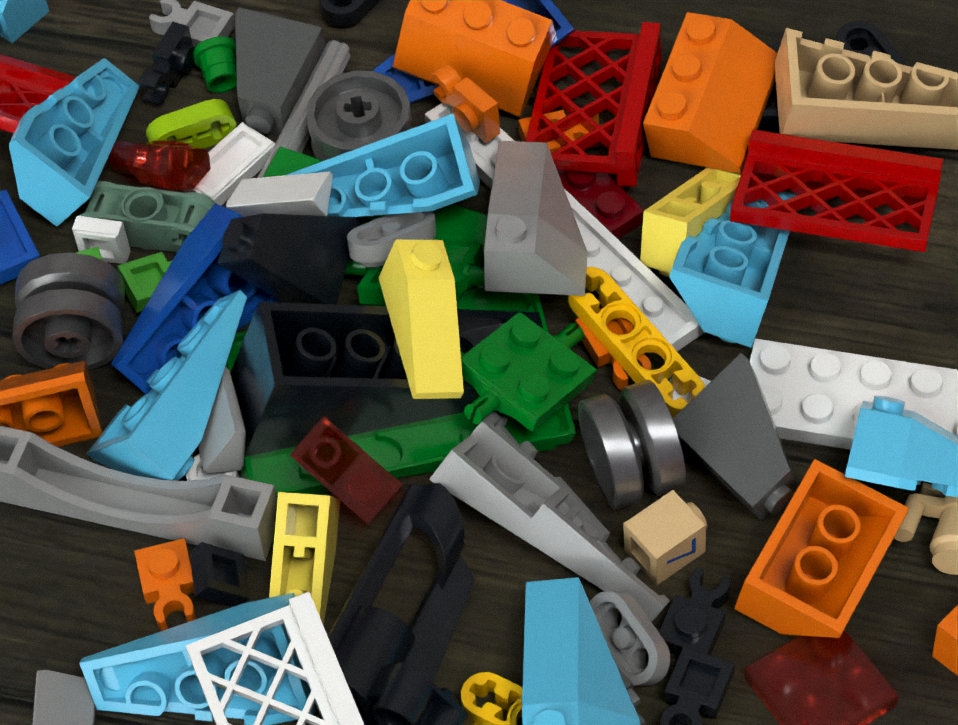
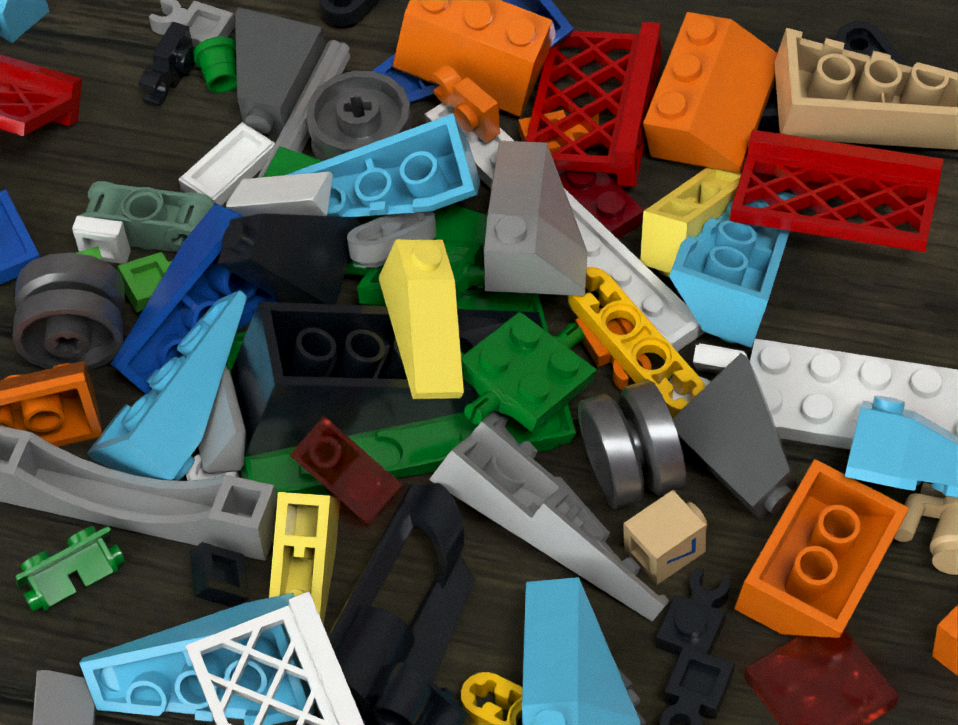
medium azure wedge [9,58,140,226] -> none
clear red piece [109,140,211,190] -> none
orange plate [134,538,196,631] -> none
lime beam [146,99,237,160] -> none
light grey plate [590,591,670,686] -> none
none -> green hinge [15,526,126,612]
none -> white tile [693,343,747,375]

